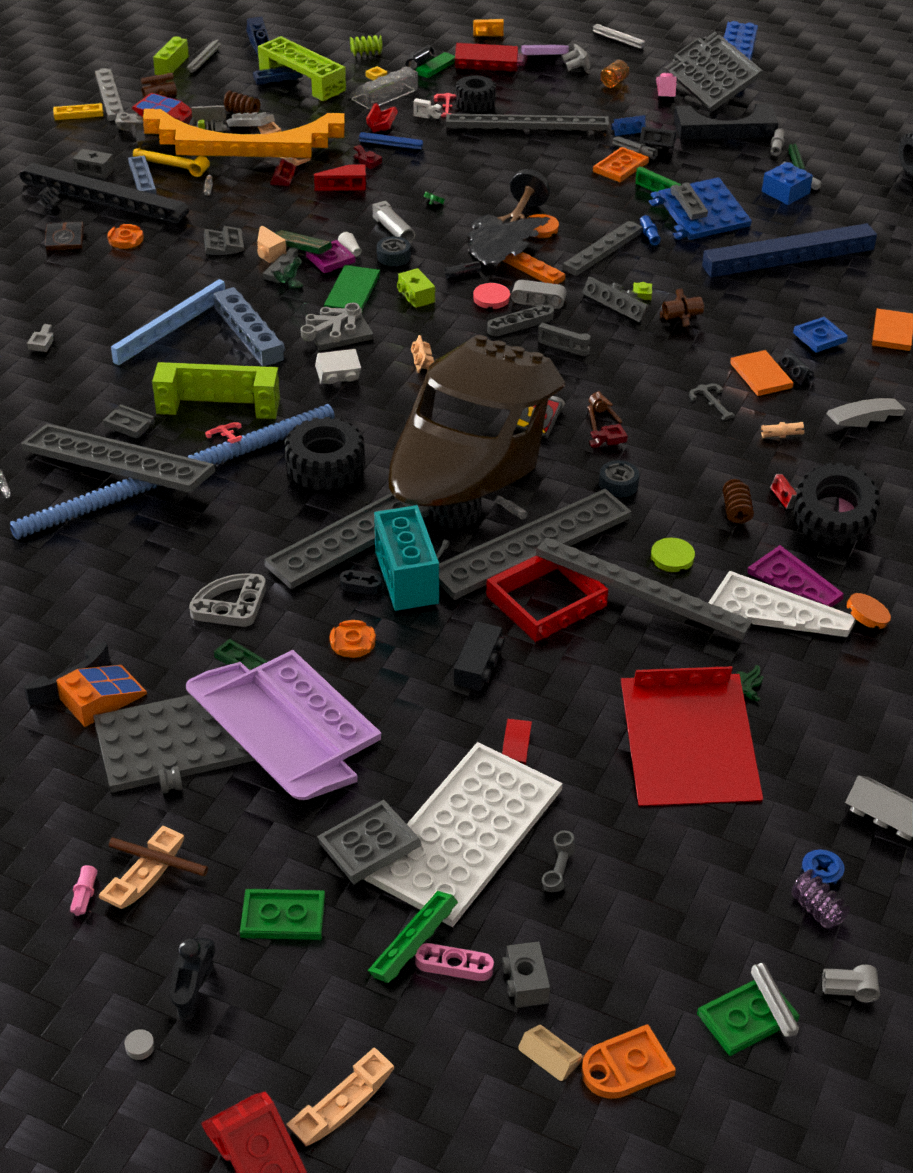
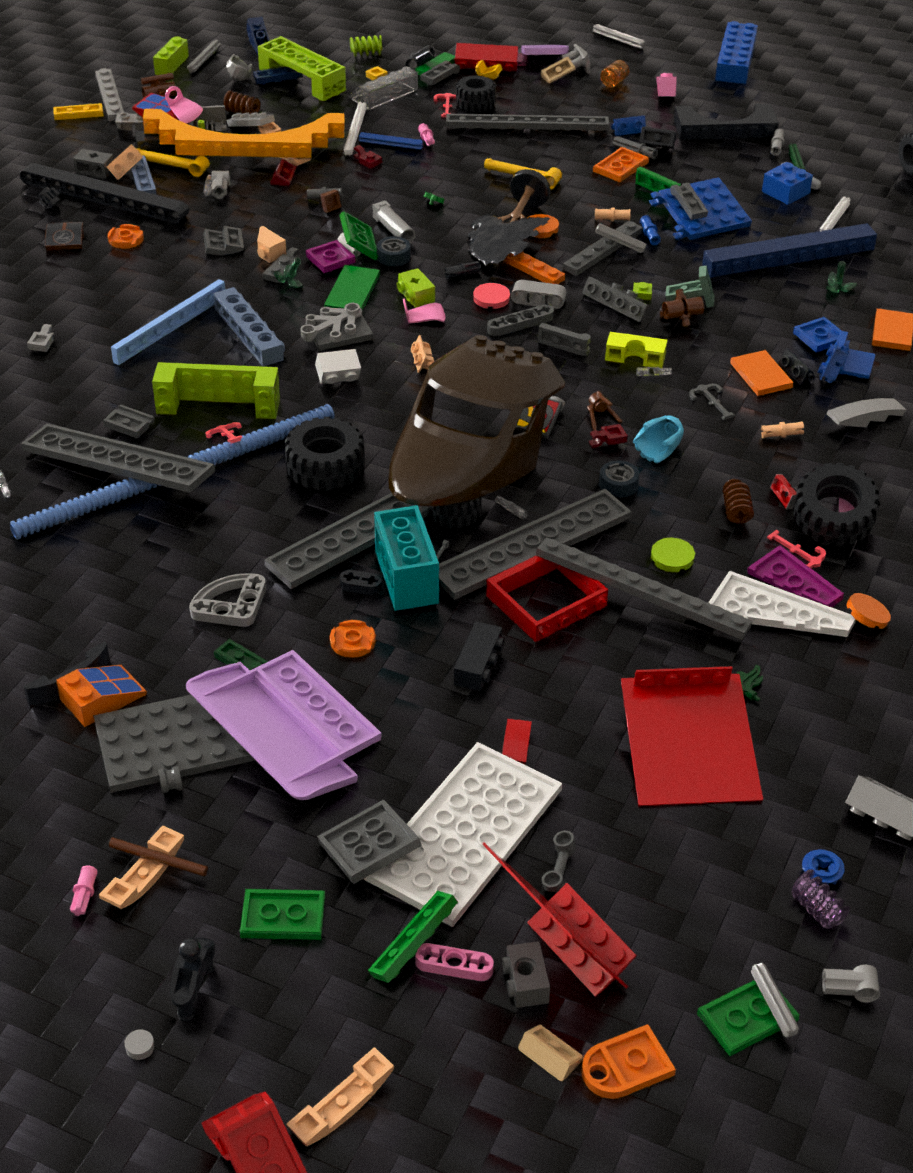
dark green tile [275,230,332,255] -> none
red slope [314,165,366,191] -> none
red bracket [366,103,398,133] -> none
white plate [414,98,441,119] -> none
light orange hinge [473,19,504,36] -> none
dark grey plate [664,32,764,111] -> none
none -> light nougat hinge [107,144,143,180]
none -> bright pink piece [165,86,203,124]
none -> light grey piece [211,171,230,199]
none -> light grey hair [226,54,253,81]
none -> dark grey pin [307,187,343,200]
none -> reddish brown tile [320,190,341,213]
none -> green tile [339,211,378,260]
none -> white axle [343,102,366,156]
none -> bright pink piece [403,299,446,324]
none -> bright pink axle [418,123,435,146]
none -> dark grey plate [421,60,460,85]
none -> yellow bracket [475,60,502,80]
none -> red door [482,842,637,997]
none -> yellow piece [484,158,562,189]
none -> tan slope [541,56,576,84]
none -> light nougat pin [595,208,631,222]
none -> light grey axle [595,223,646,253]
none -> neon yellow arch [605,332,667,369]
none -> medium azure hair [633,415,684,463]
none -> clear pin [637,367,672,376]
none -> sand green bracket [665,265,715,308]
none -> coral piece [767,530,826,569]
none -> blue hinge [817,341,849,383]
none -> white axle [820,196,850,231]
none -> clear green plant [826,261,857,293]
none -> blue bracket [835,331,875,379]

